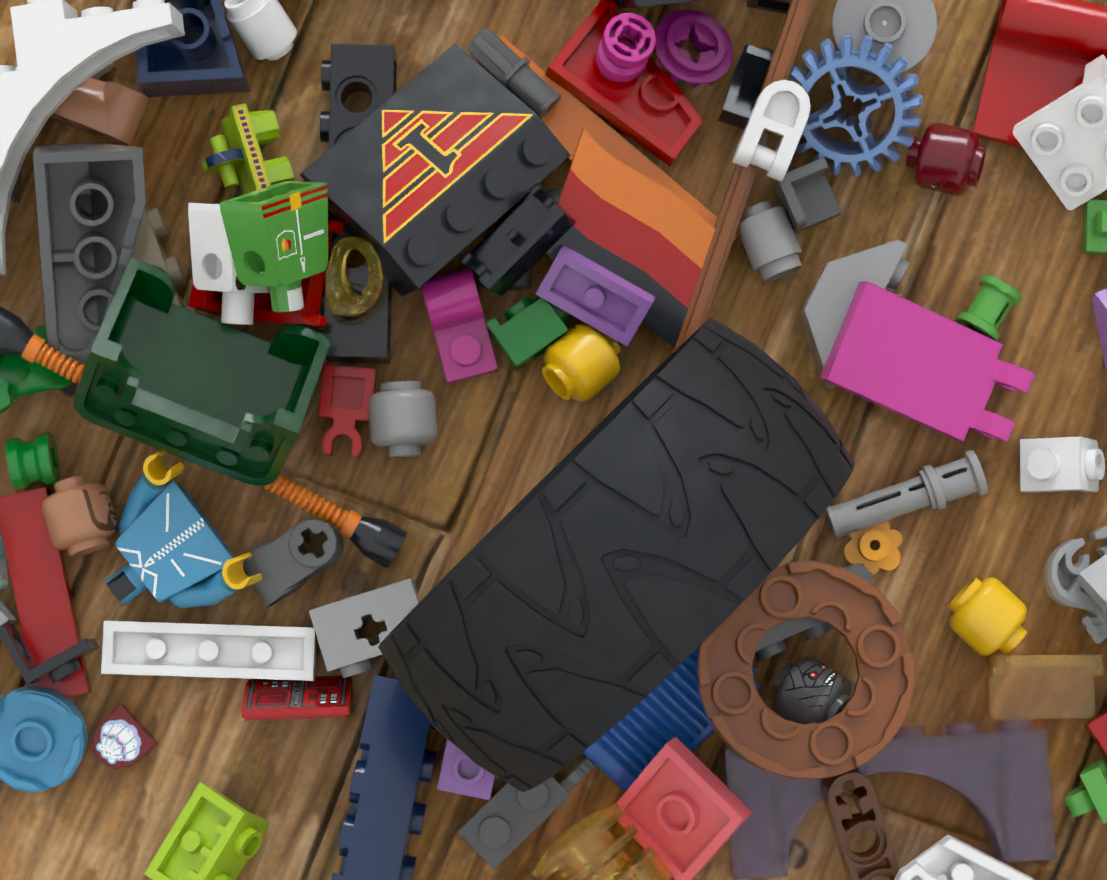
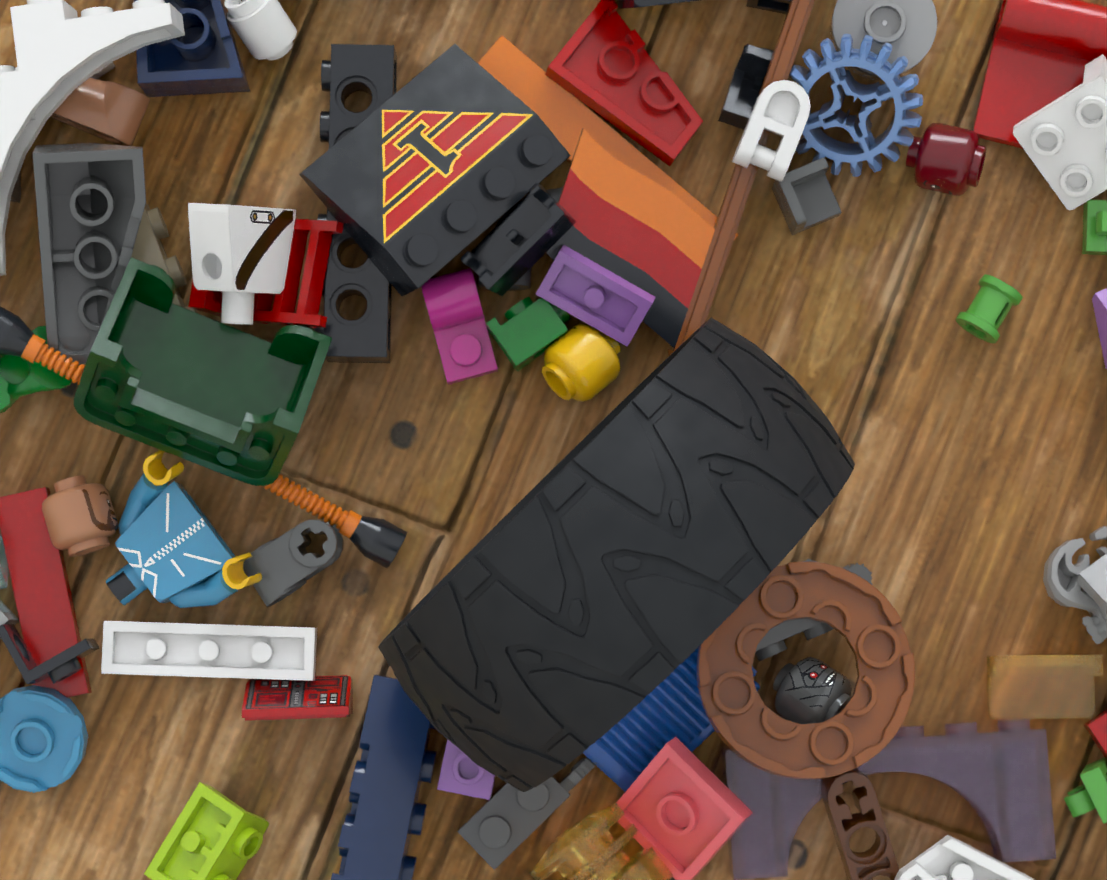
green wheel [6,432,60,491] -> none
tile [92,704,159,769] -> none
lime hips [201,103,295,195] -> none
bright green torso [219,181,328,312] -> none
light grey brick [308,578,420,679] -> none
red plate [318,364,377,458] -> none
clear yellow piece [325,236,383,316] -> none
light grey head [368,381,438,458] -> none
dark grey axle [467,28,561,119] -> none
dark pink wheel [595,13,656,82] -> none
magenta gear [653,9,733,89] -> none
light grey brick [737,200,802,282] -> none
light grey slope [799,240,910,390] -> none
dark pink tile [820,281,1035,442] -> none
light grey pin [825,450,988,540] -> none
light orange plant [843,521,903,575] -> none
yellow head [947,577,1028,656] -> none
white bracket [1020,436,1105,493] -> none

